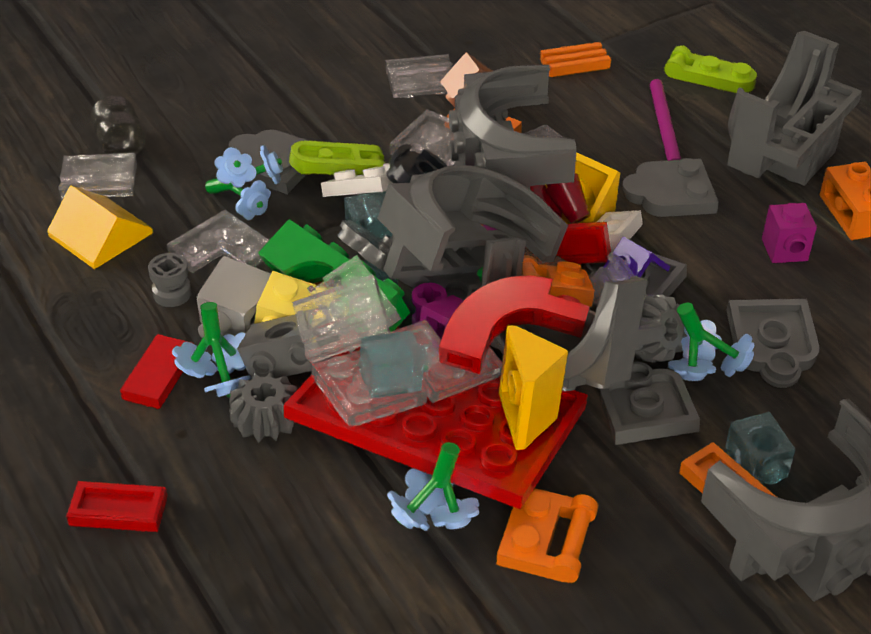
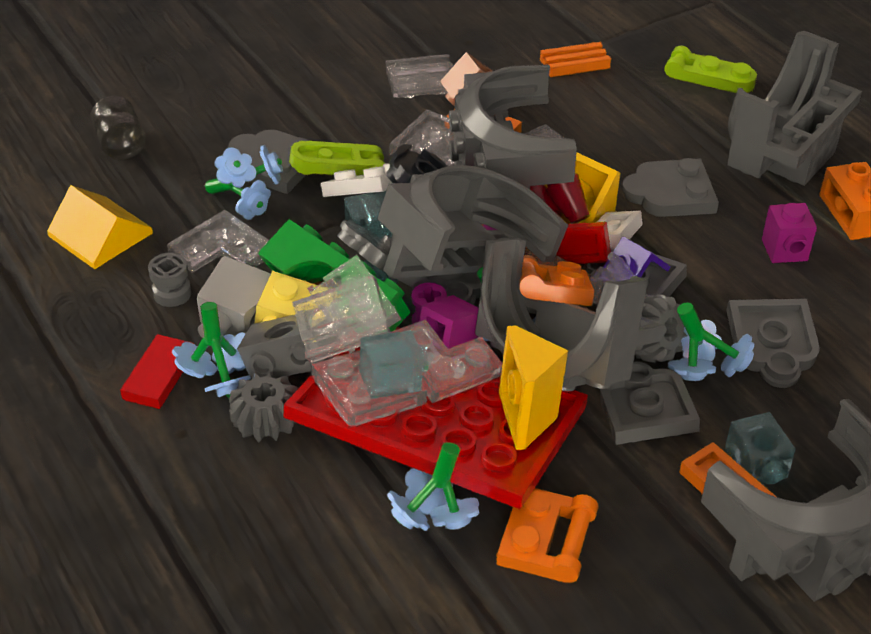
clear plate [58,153,137,199] -> none
red tile [66,481,168,532] -> none
arch [439,276,590,374] -> none
magenta bar [650,79,681,161] -> none

